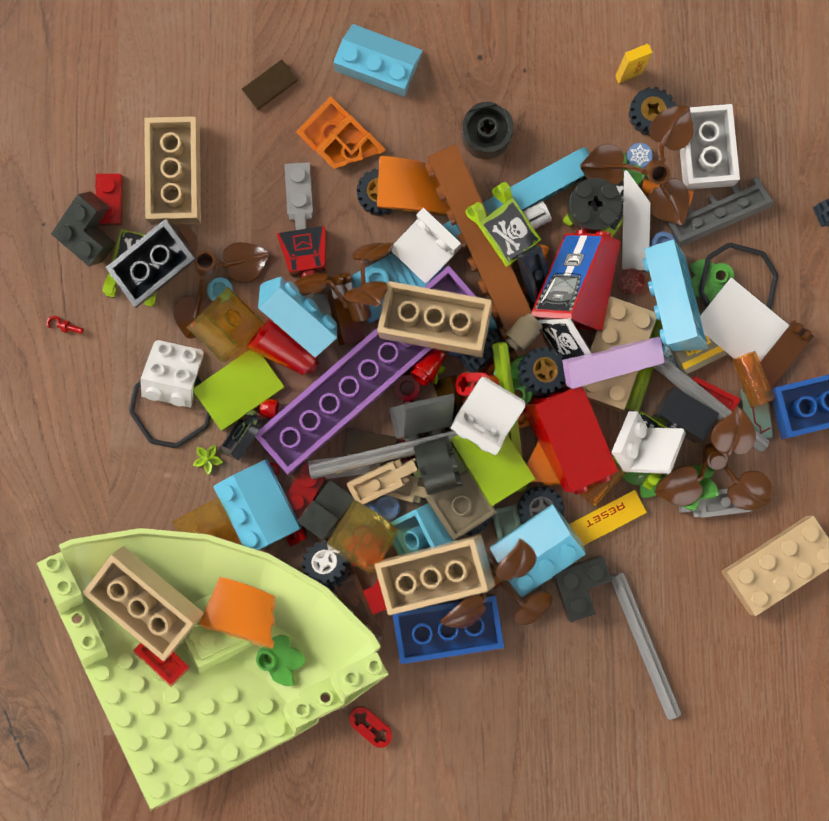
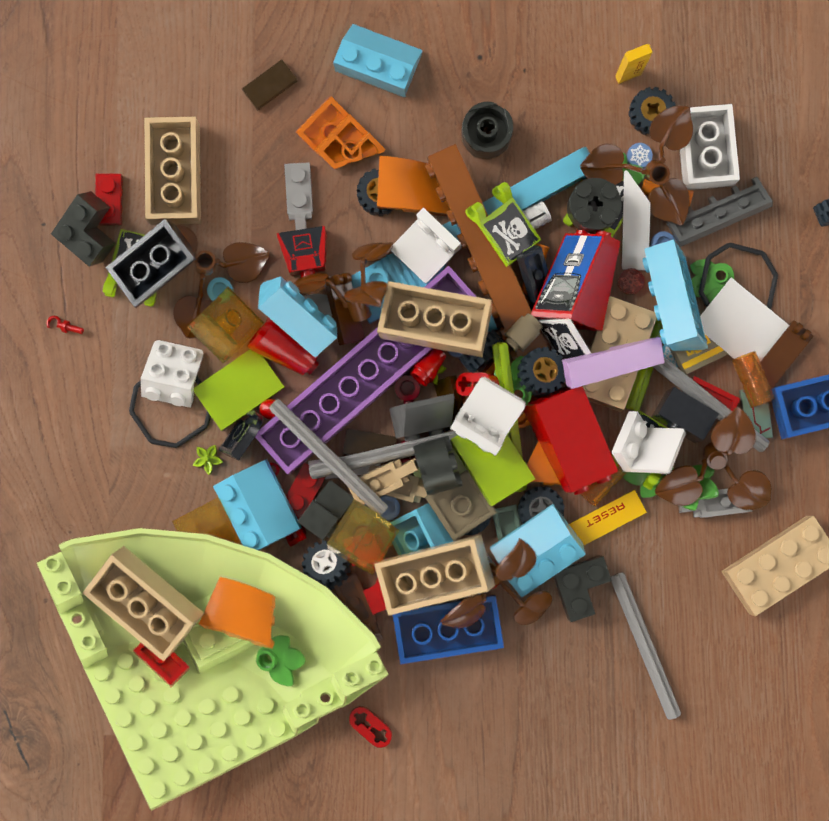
none -> light grey axle [269,399,388,516]

